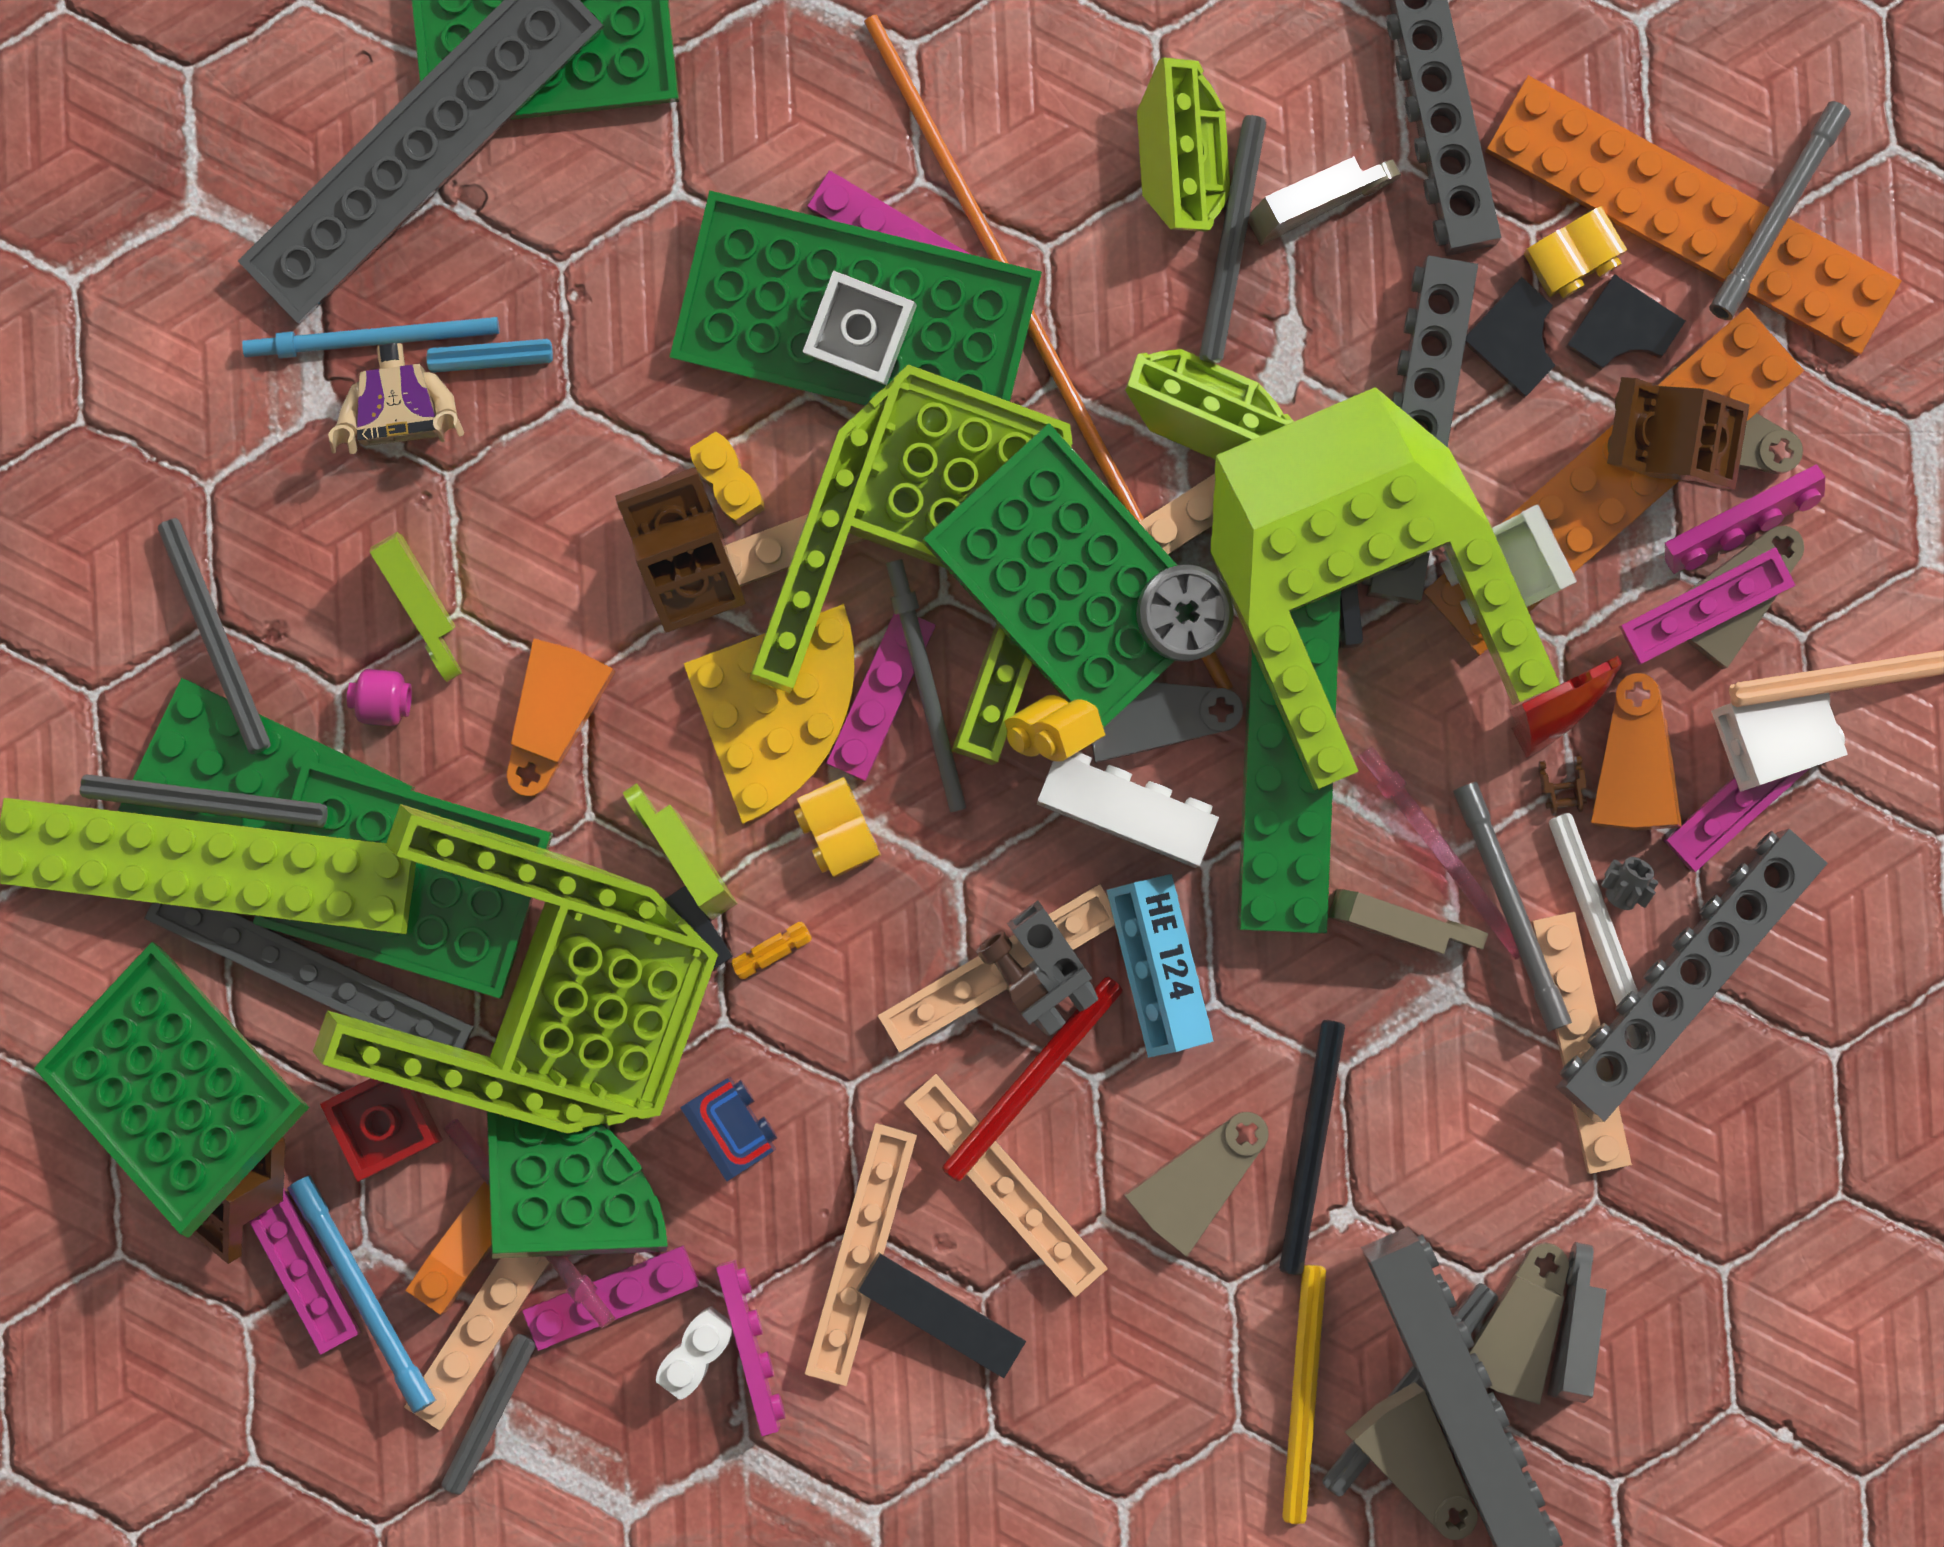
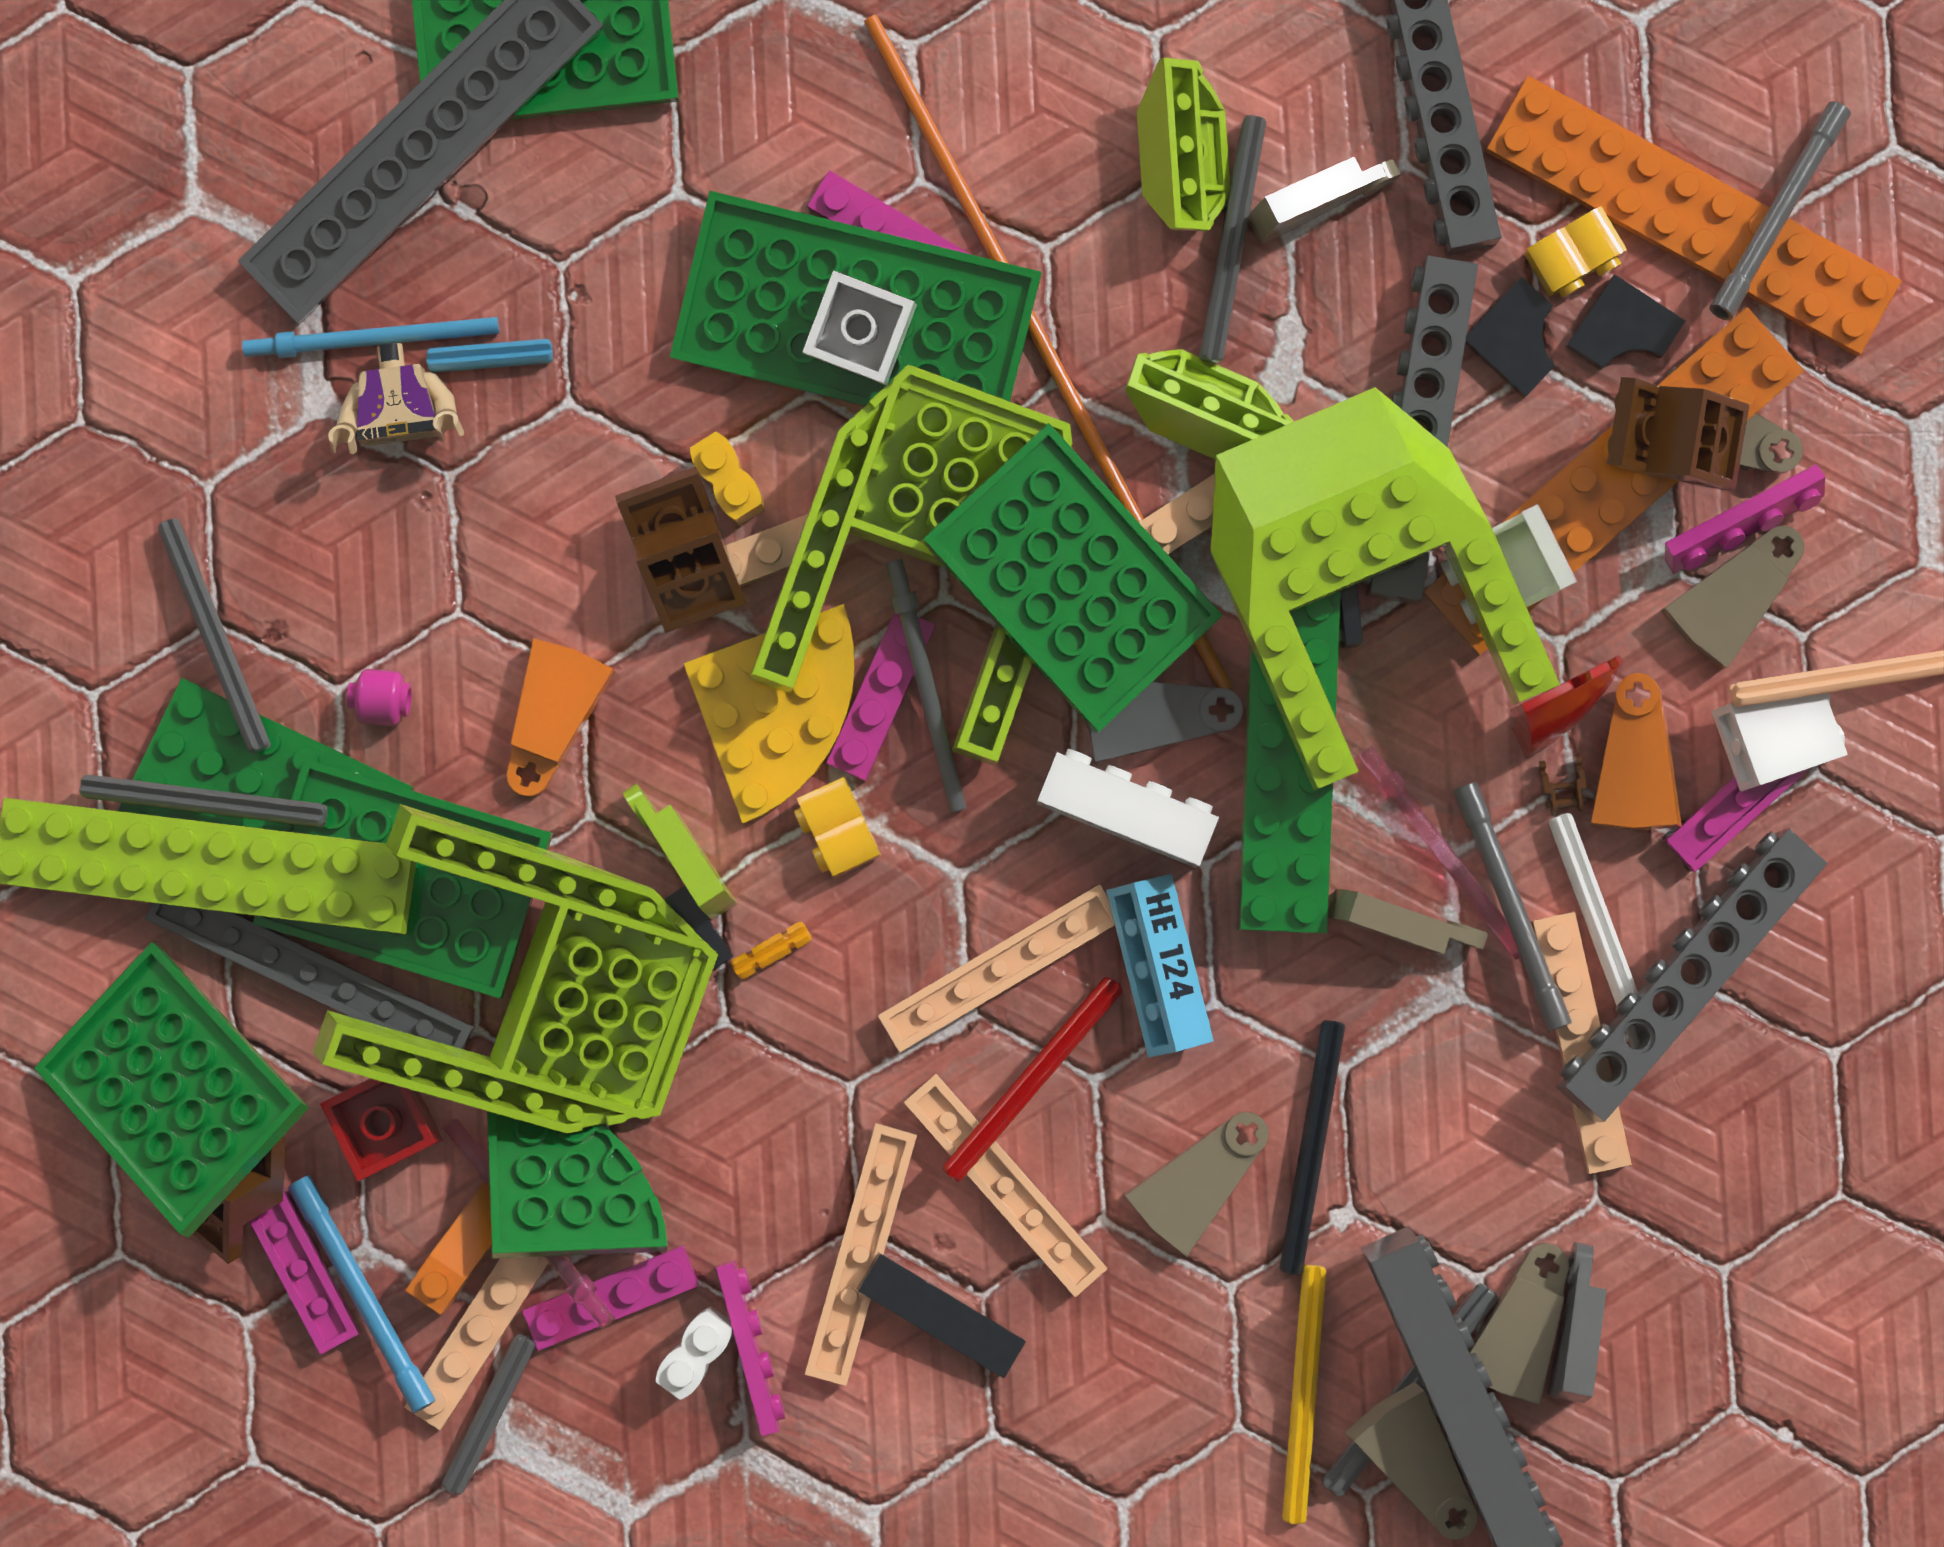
lime piece [370,532,462,682] -> none
dark blue slope [680,1077,778,1182] -> none
dark grey hips [976,900,1098,1036] -> none
yellow brick [1004,695,1105,762] -> none
flat silver wheel [1136,565,1234,661] -> none
dark grey gear [1601,857,1658,910] -> none
dark pink plate [1619,547,1795,665] -> none

